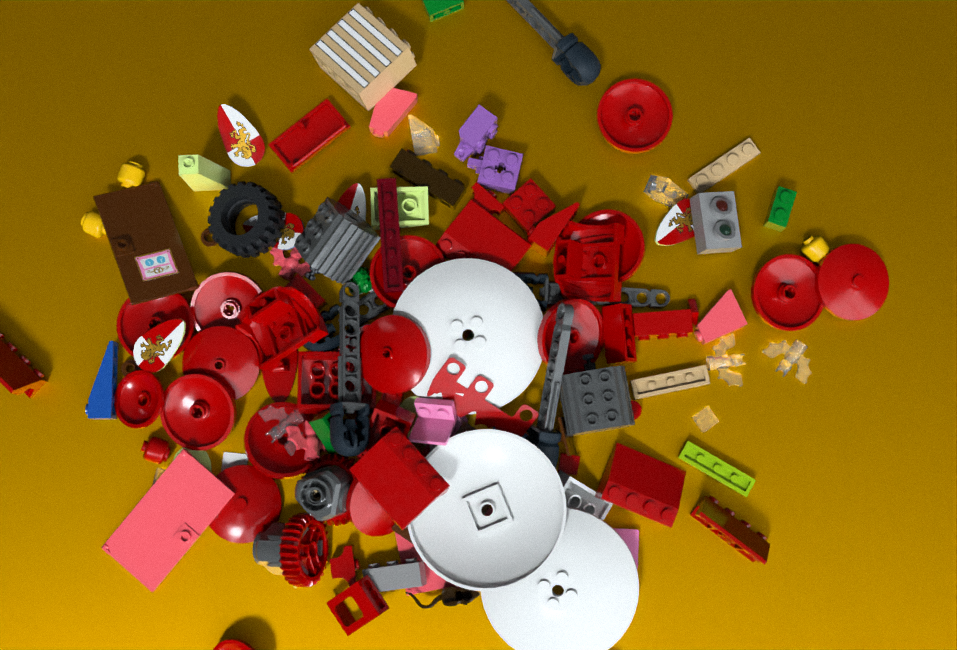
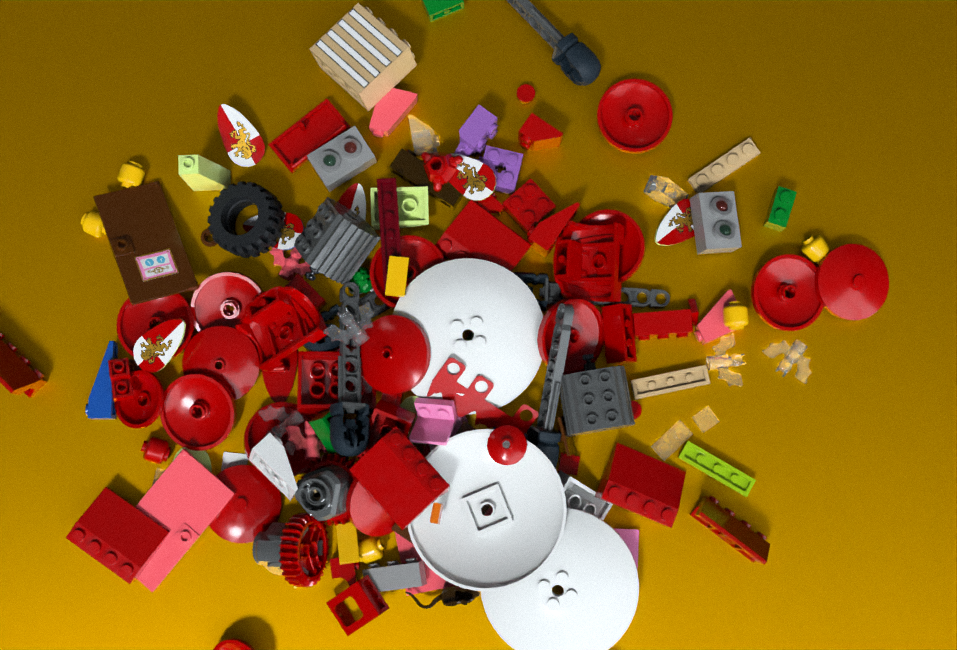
none -> red slope [66,487,170,584]
none -> red slope [108,357,134,402]
none -> white slope [249,433,298,501]
none -> light grey piece [307,126,377,192]
none -> clear animal [323,302,375,346]
none -> yellow tile [336,522,360,565]
none -> yellow head [358,536,385,564]
none -> yellow tile [385,256,409,297]
none -> red rock [421,152,463,192]
none -> orange tile [430,502,443,524]
none -> shield [449,153,496,201]
none -> red dish [487,425,527,465]
none -> red tile [516,84,535,104]
none -> red slope [518,113,563,151]
none -> clear slope [651,420,693,461]
none -> yellow head [723,301,749,330]

